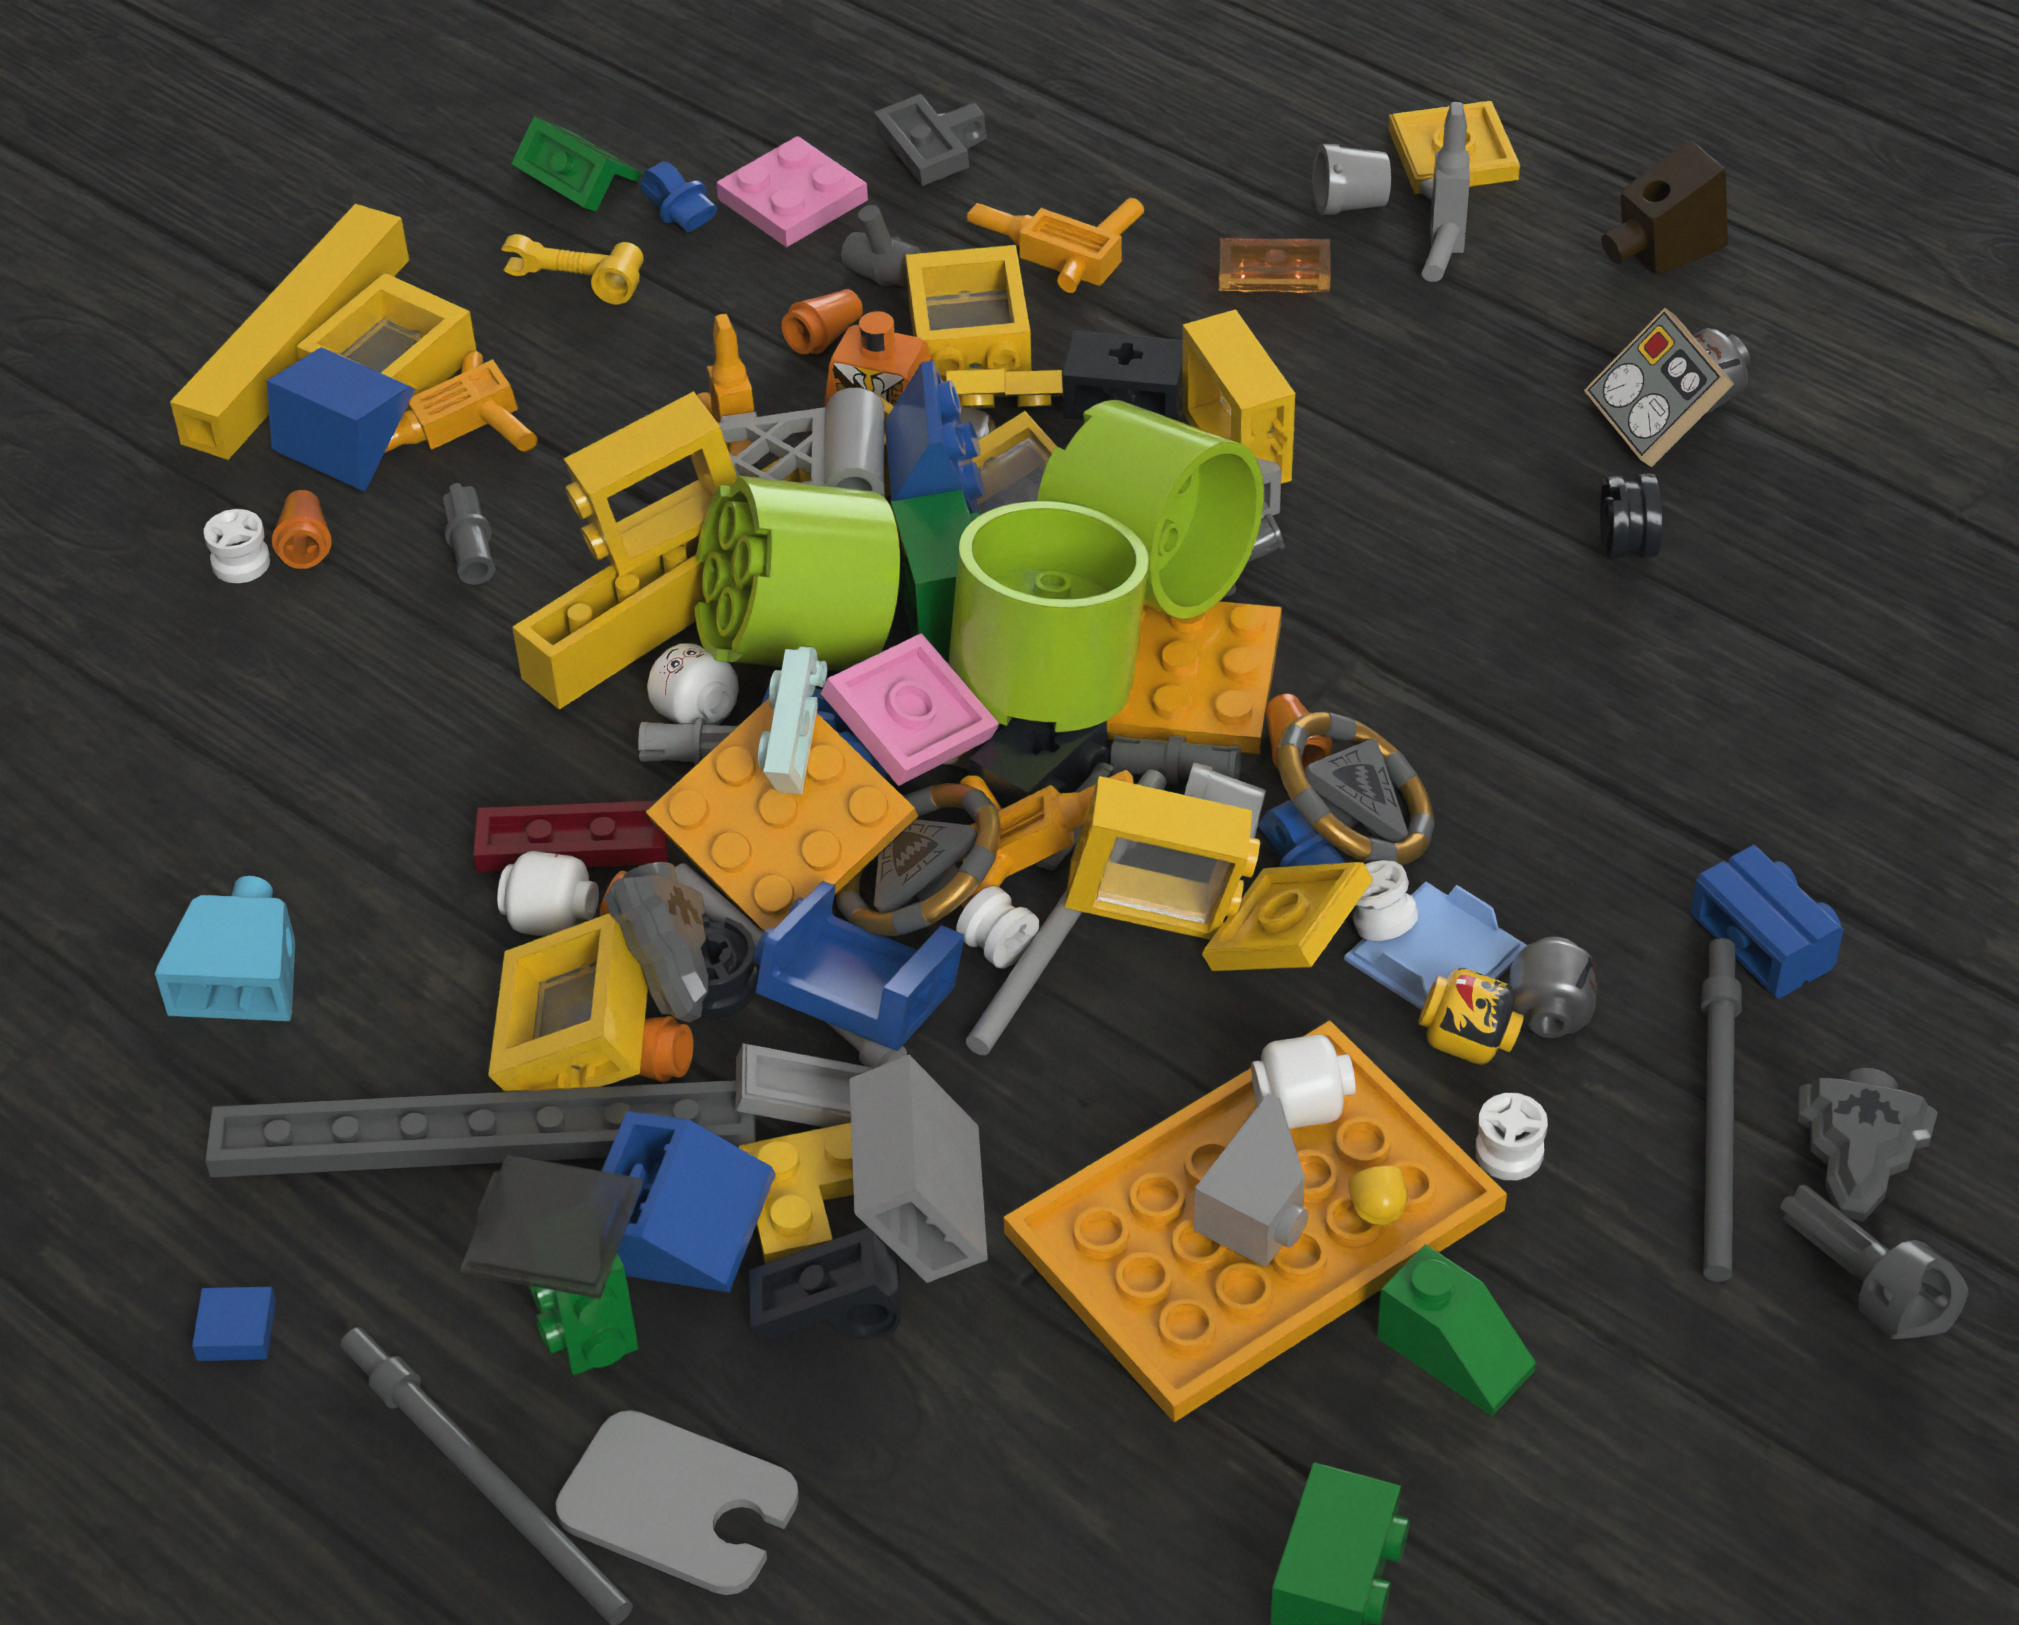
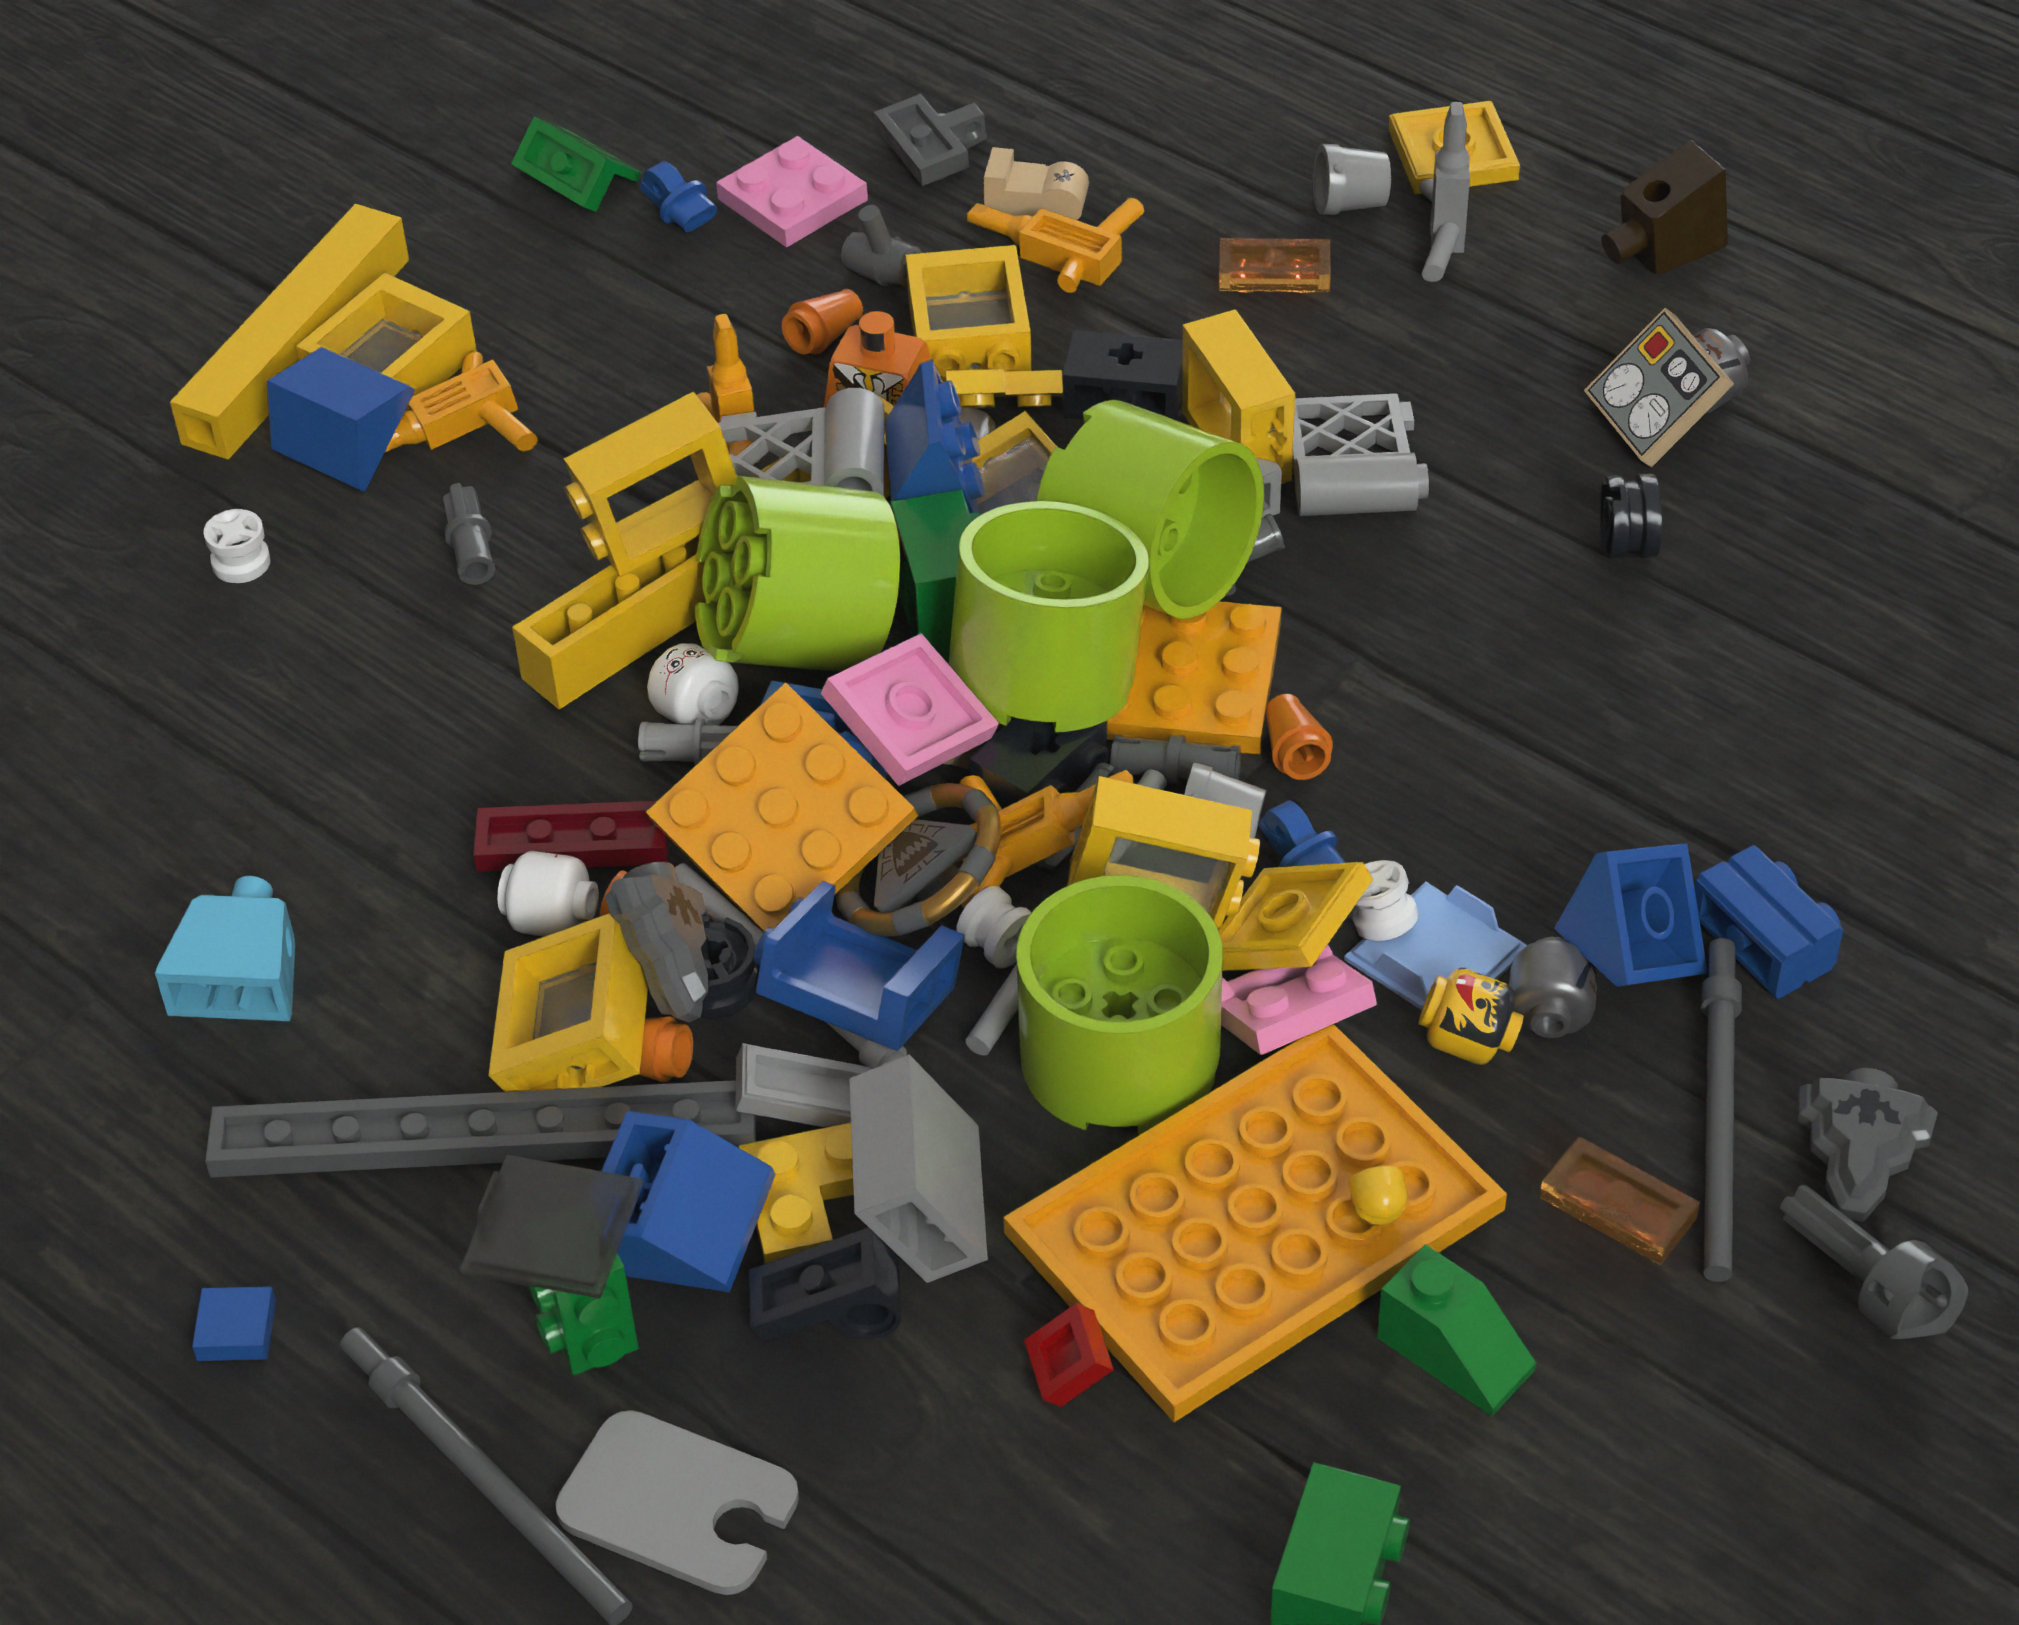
orange cone [272,490,332,569] -> none
yellow brick [501,234,644,305] -> none
light aqua hinge [758,646,827,795] -> none
light grey slope [1194,1093,1308,1267] -> none
white head [1251,1035,1356,1129] -> none
piece [1277,711,1435,865] -> none
white wheel [1475,1093,1548,1180] -> none
none -> tan leg [984,147,1089,220]
none -> lime brick [1016,875,1223,1134]
none -> red plate [1024,1303,1114,1407]
none -> bright pink plate [1221,944,1377,1055]
none -> light grey piece [1292,393,1429,516]
none -> clear orange plate [1540,1136,1700,1265]
none -> blue slope [1554,843,1708,987]

